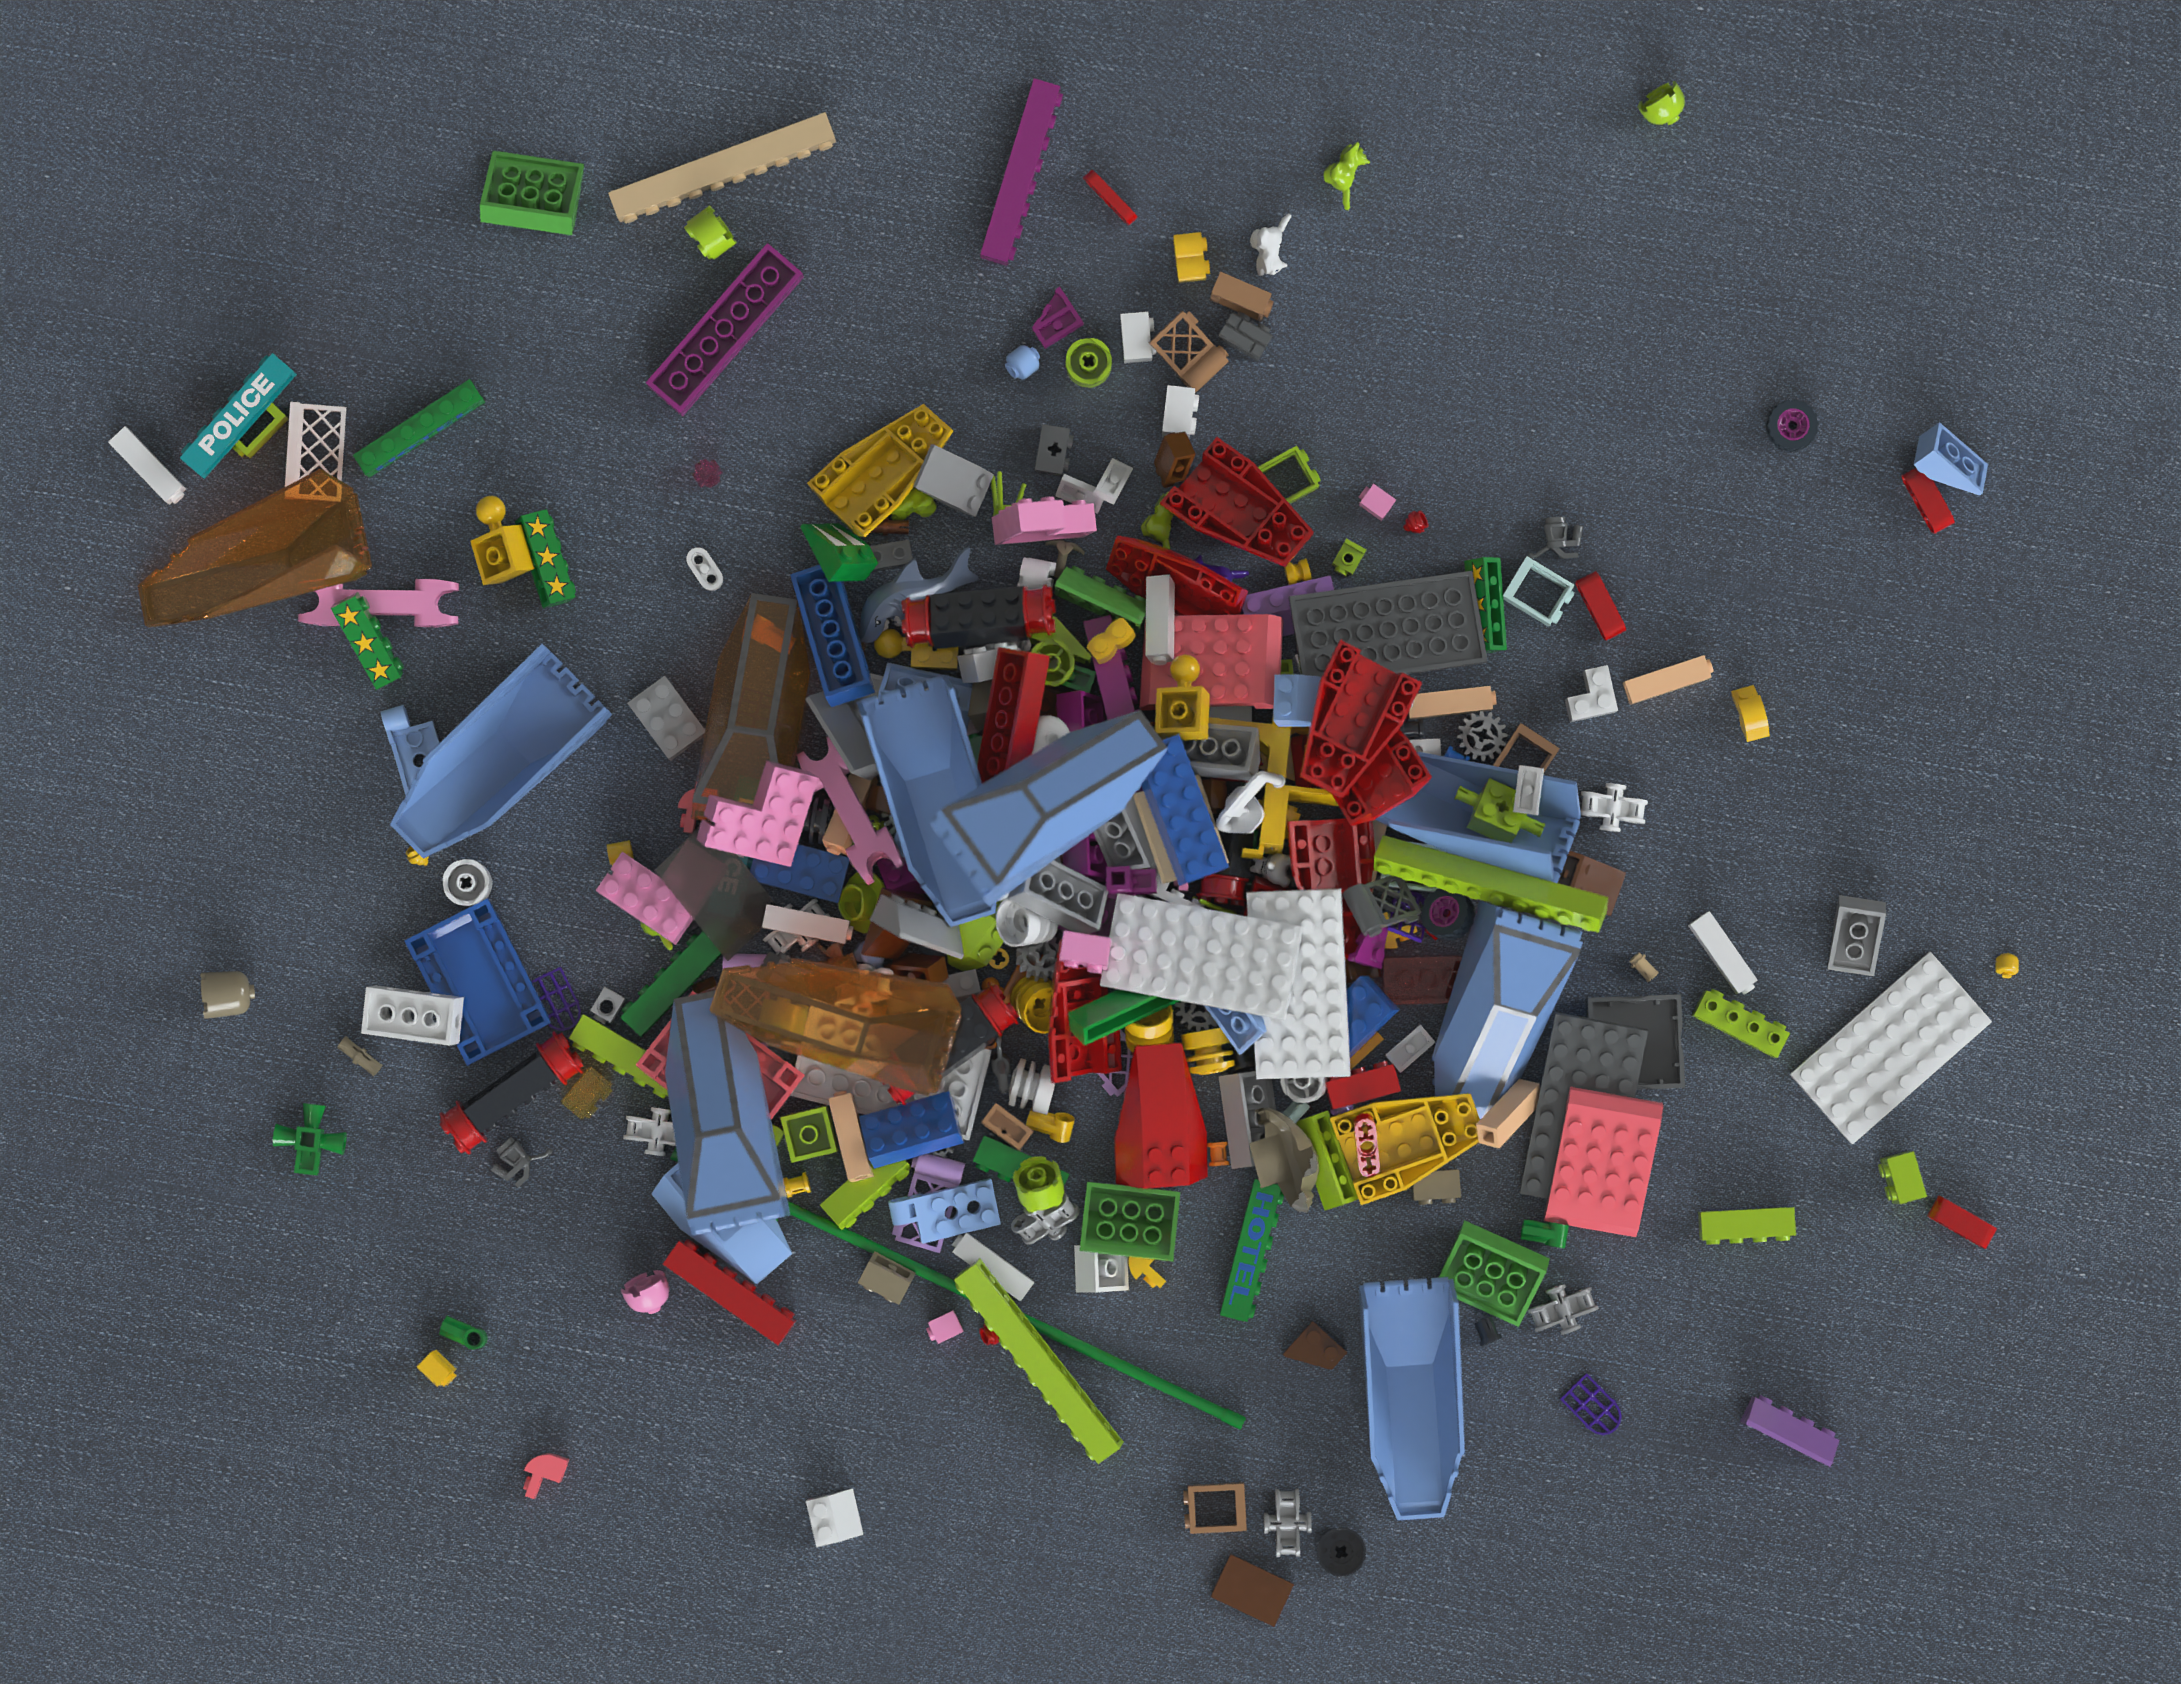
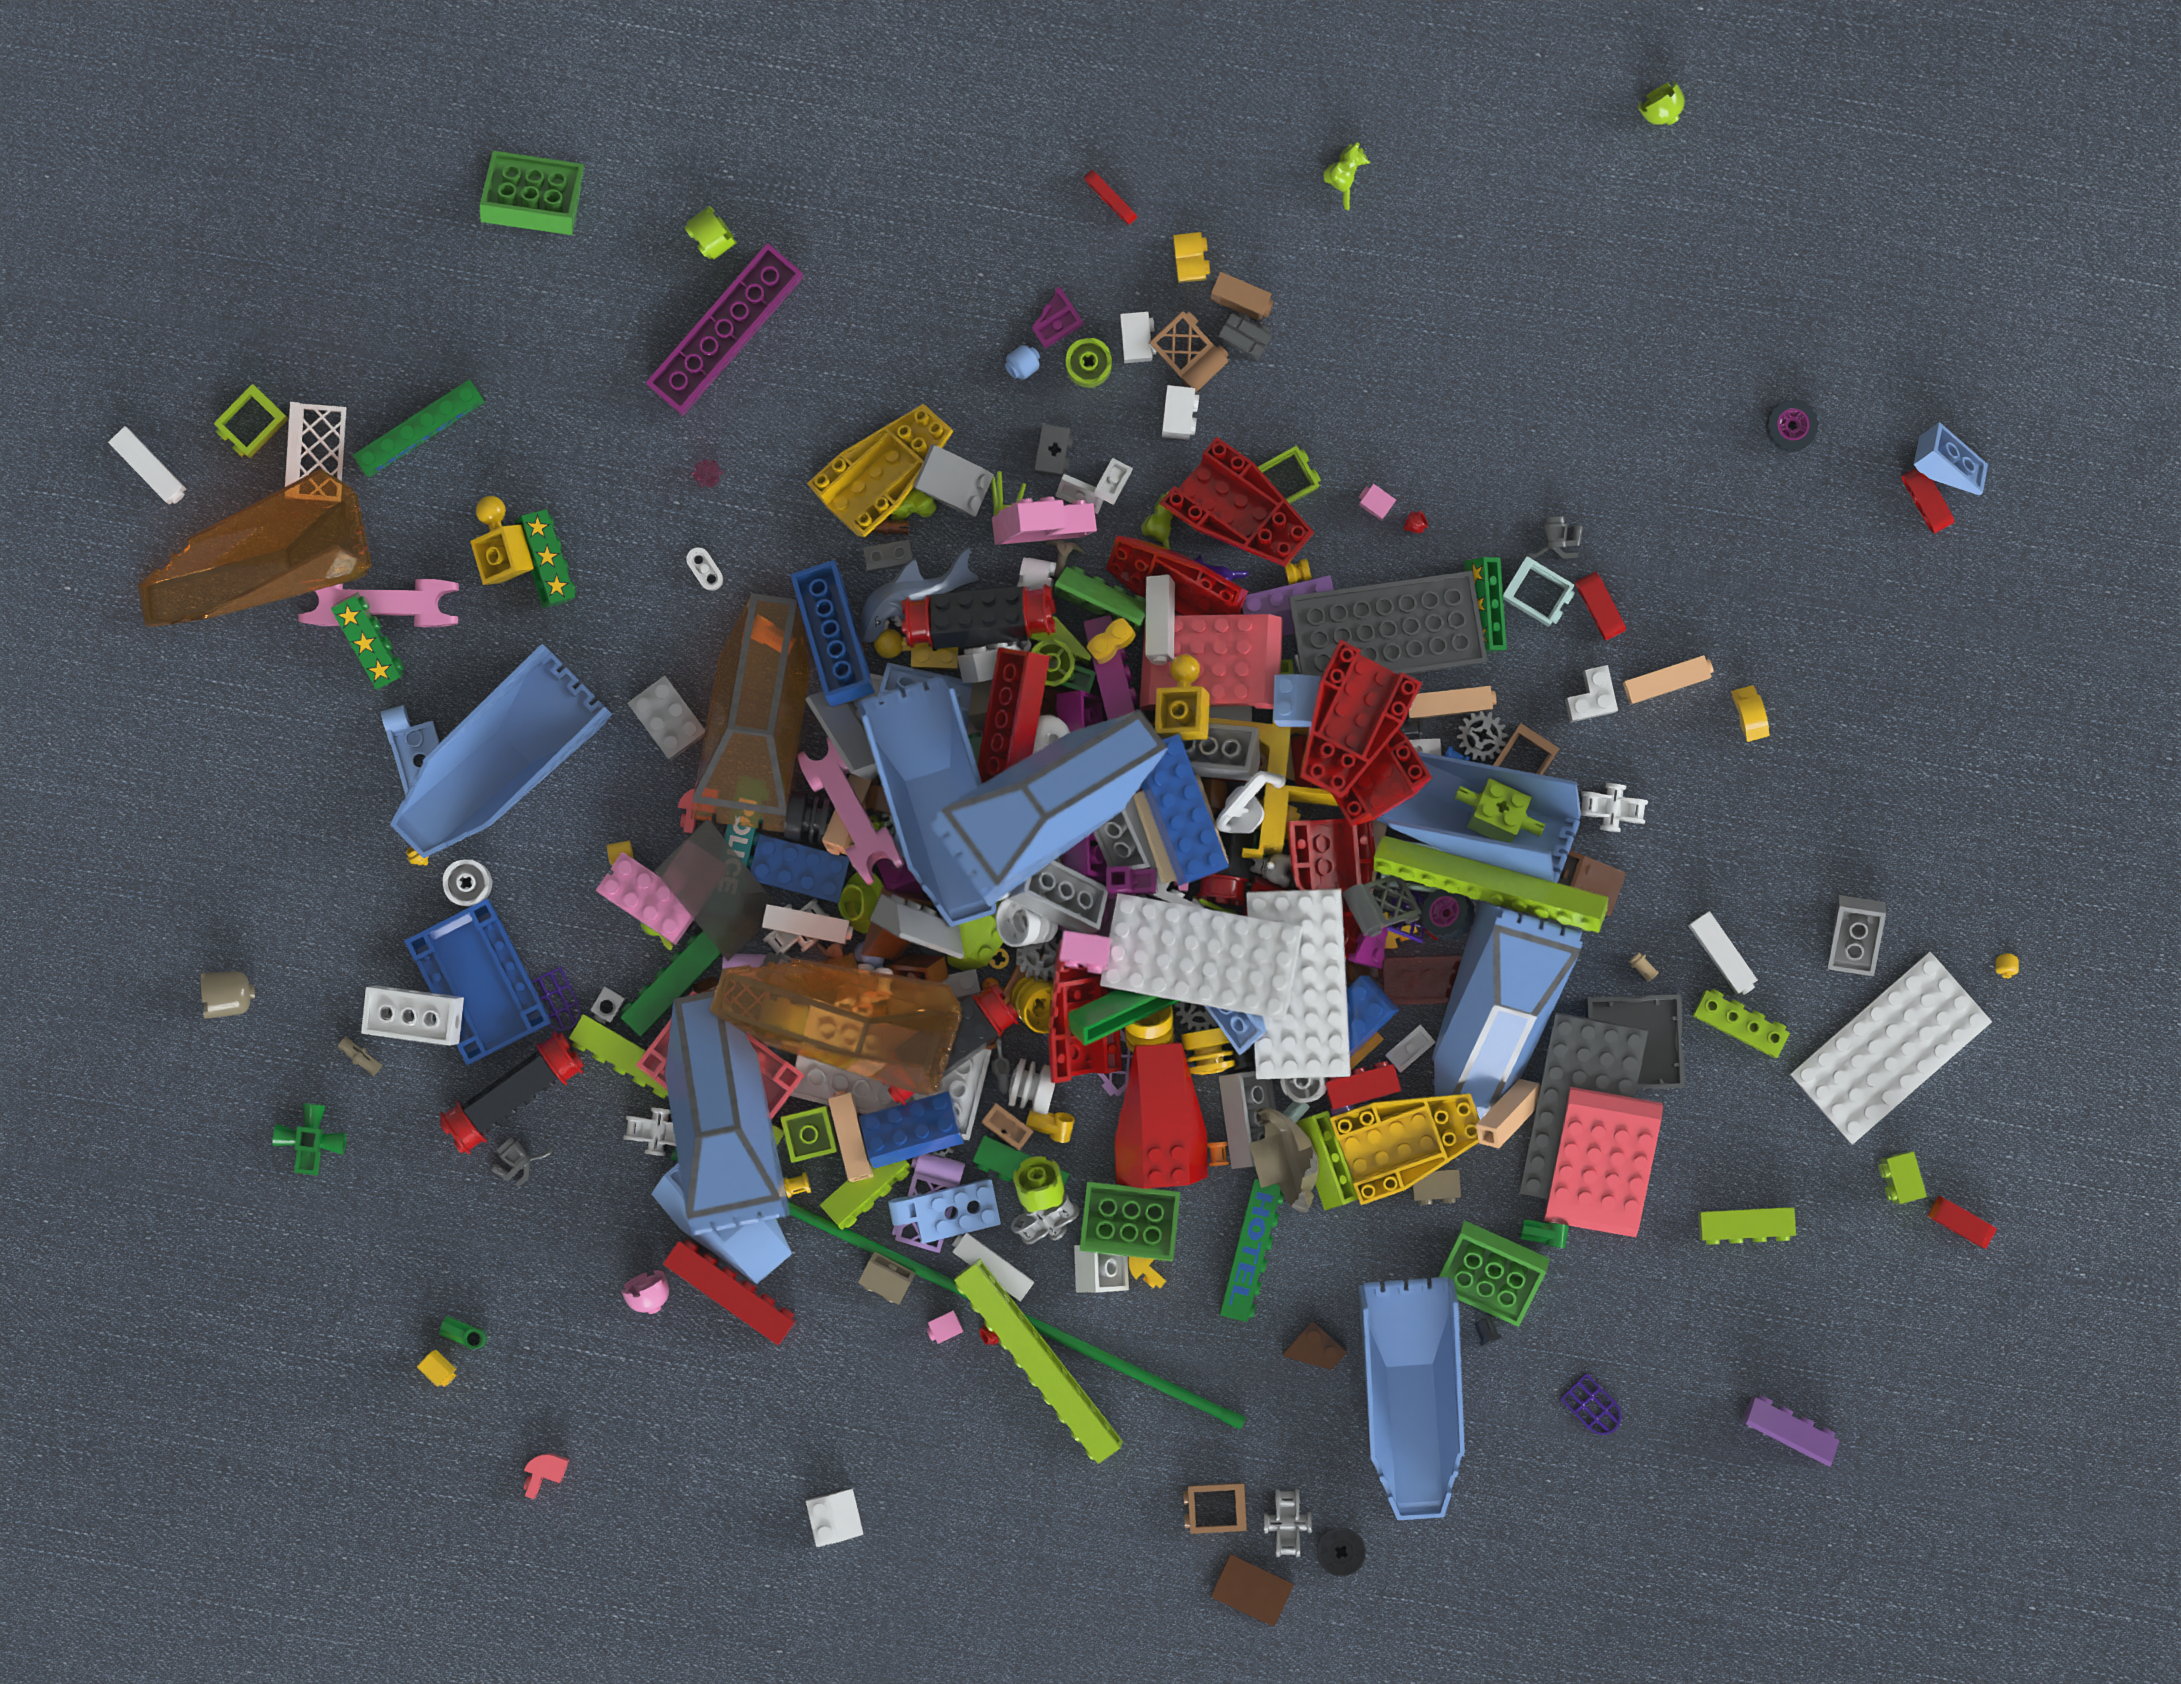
teal brick [180,353,297,479] -> none
clear yellow brick [560,1066,613,1120] -> none
tan brick [608,112,836,223] -> none
bright pink piece [697,761,818,867] -> none
green slope [800,523,878,582] -> none
magenta brick [980,78,1063,266] -> none
reddish brown hinge [1154,431,1196,488] -> none
white animal [1250,214,1291,276] -> none
lime brick [1332,538,1366,577] -> none
beam [1353,1113,1380,1177] -> none
white plate [1513,765,1544,815] -> none
light grey axle [1528,1284,1599,1335] -> none

